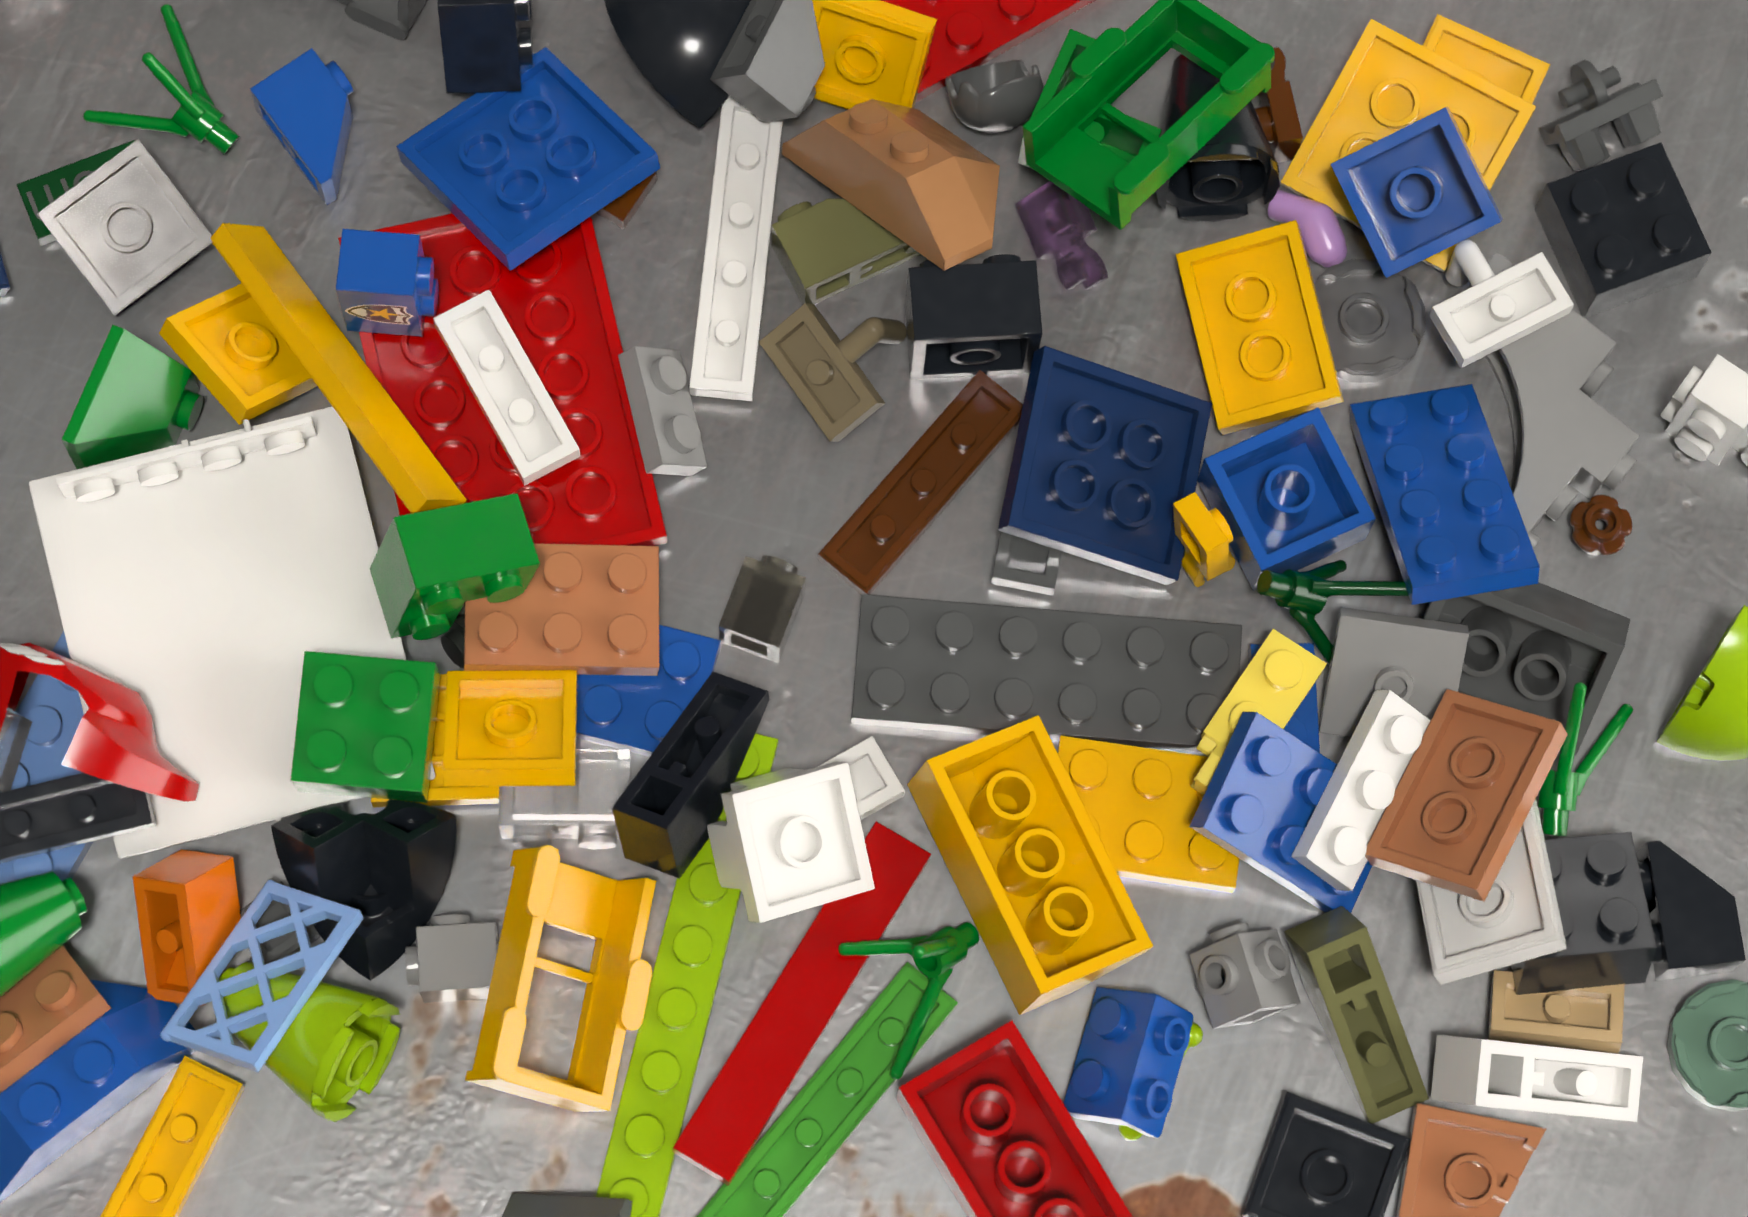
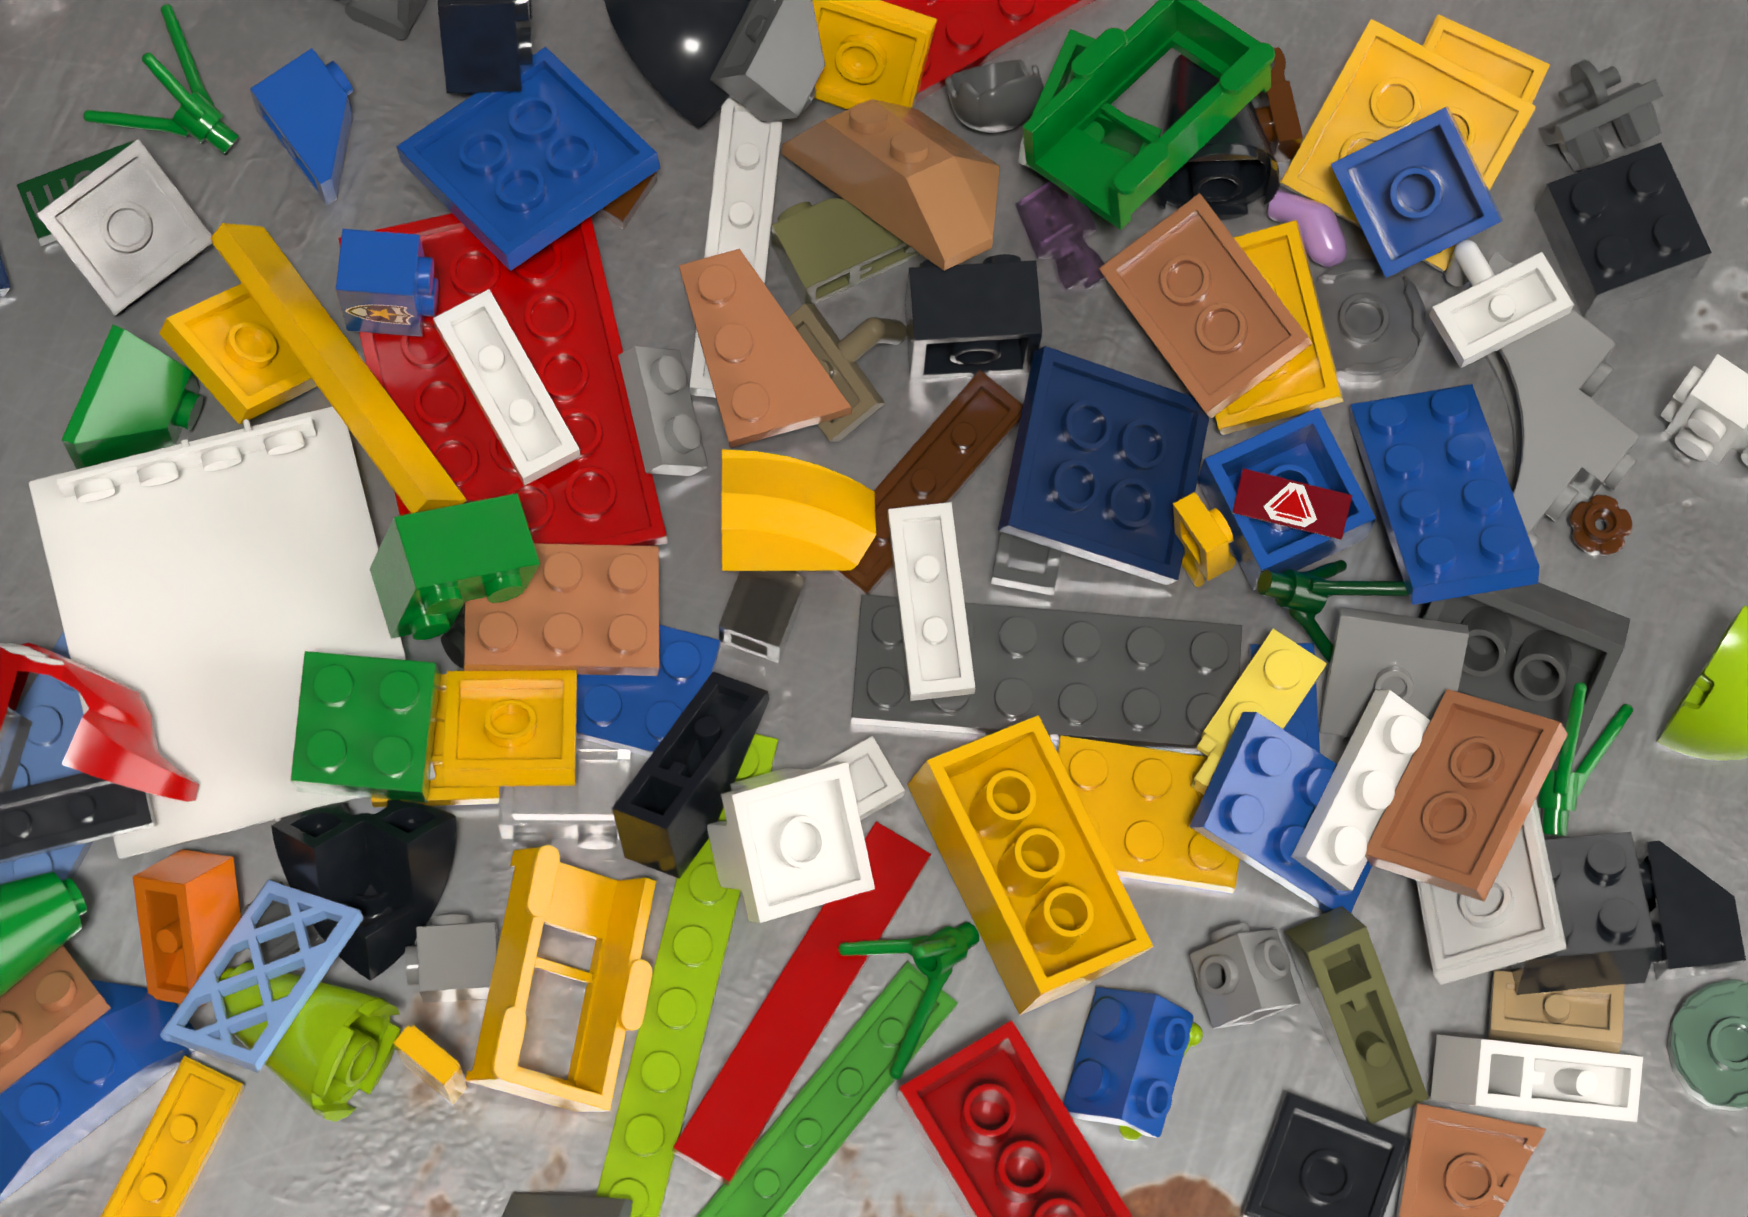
none -> yellow tile [393,1025,468,1105]
none -> nougat wing [679,248,852,448]
none -> yellow slope [721,449,876,571]
none -> white plate [887,502,975,701]
none -> nougat plate [1099,193,1312,419]
none -> dark red sticker [1232,468,1352,540]

